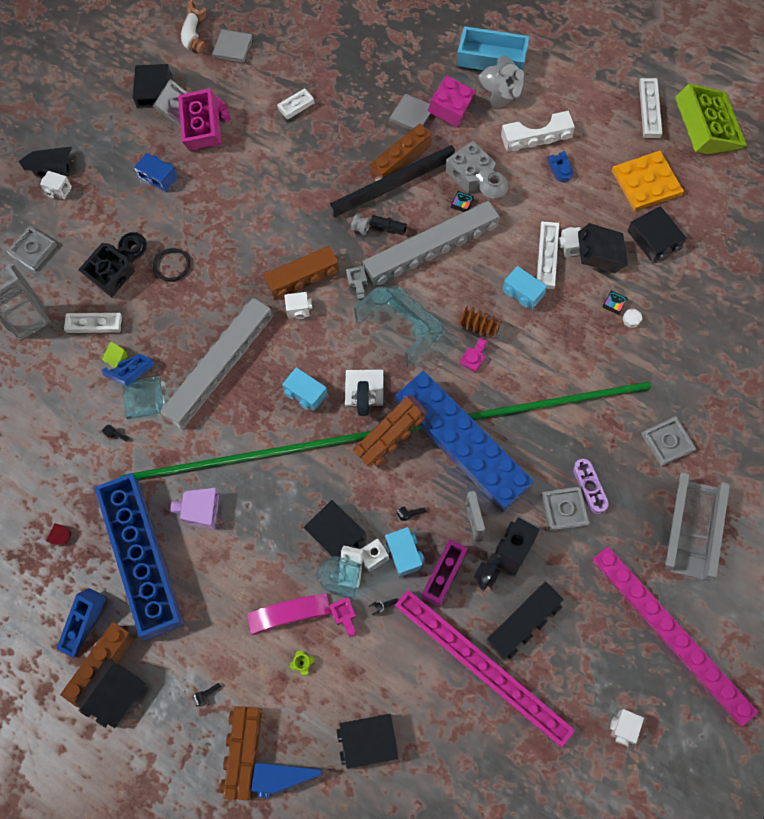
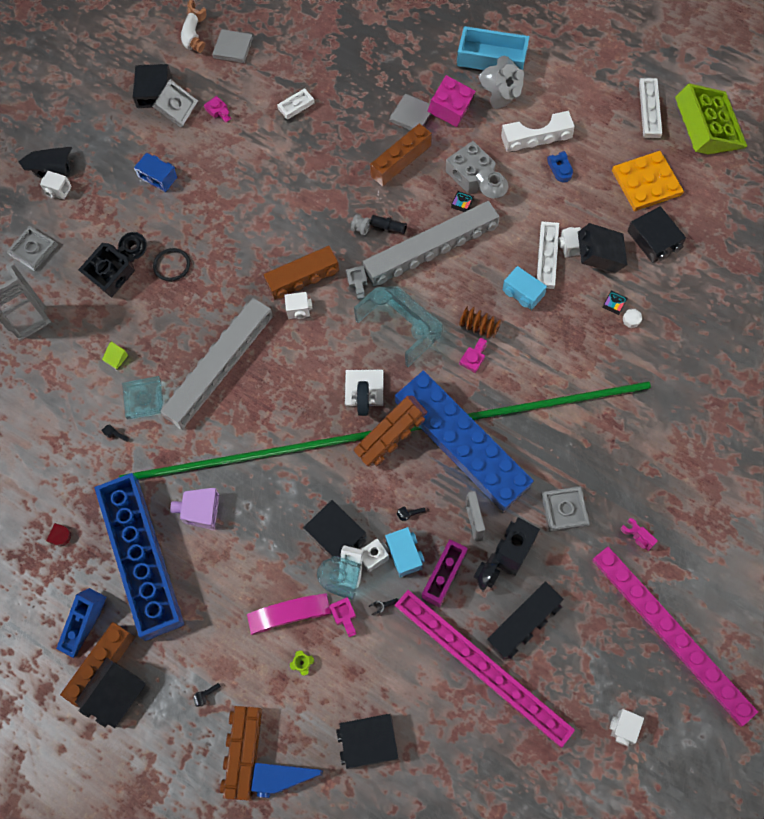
white plate [64,313,122,333] -> none
blue wing [101,354,154,387] -> none
dark pink brick [178,89,222,151] -> none
medium azure brick [282,367,328,412] -> none
black tile [330,145,455,218] -> none
lavender beam [573,459,608,514] -> none
light grey tile [641,416,696,467] -> none
piece [665,473,730,581] -> none
none -> dark pink plate [620,518,658,551]

